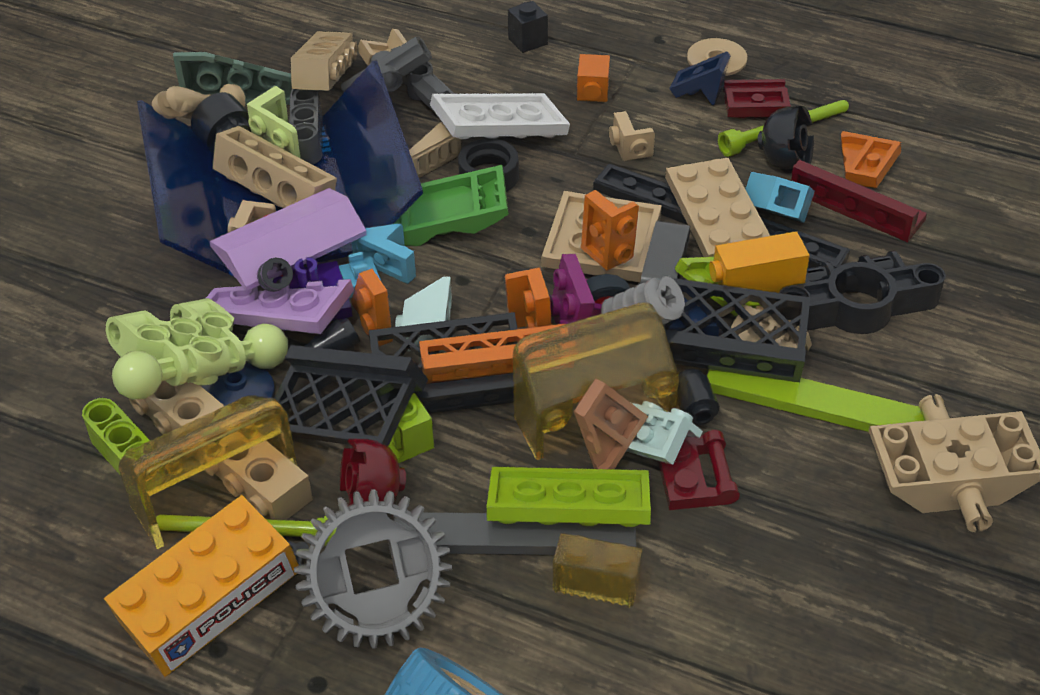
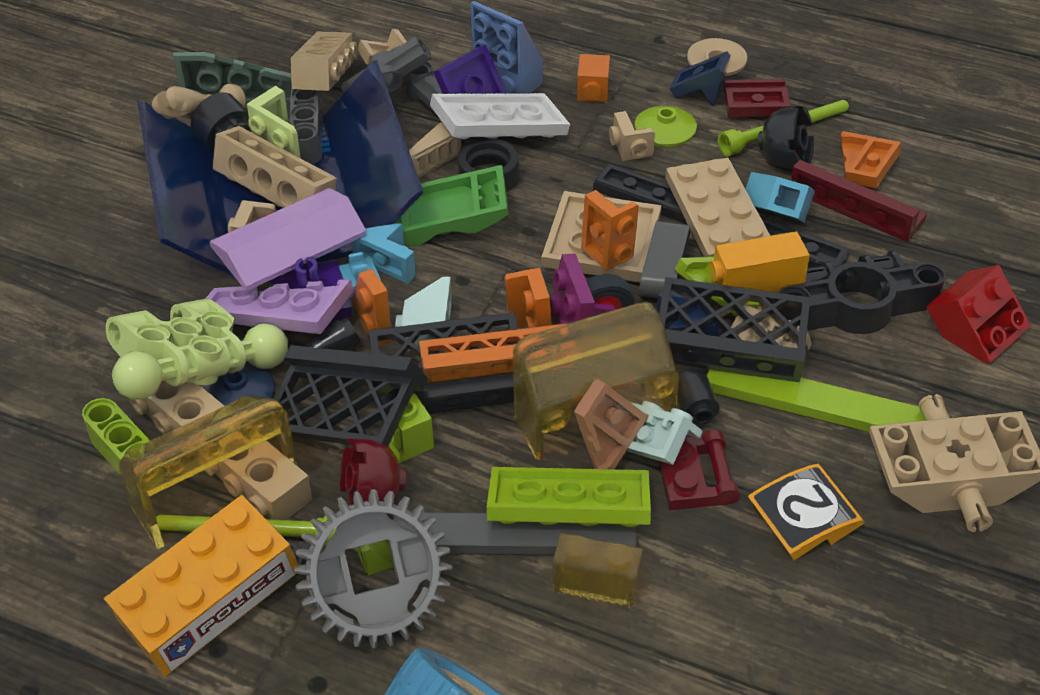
black bush [257,257,293,292] -> none
black brick [508,1,548,53] -> none
light grey piece [601,276,685,340] -> none
none -> lime slope [355,540,394,575]
none -> dark purple tile [433,45,507,94]
none -> medium blue slope [471,1,543,94]
none -> lime dish [635,106,697,147]
none -> slope [748,463,864,561]
none -> red slope [926,265,1031,364]

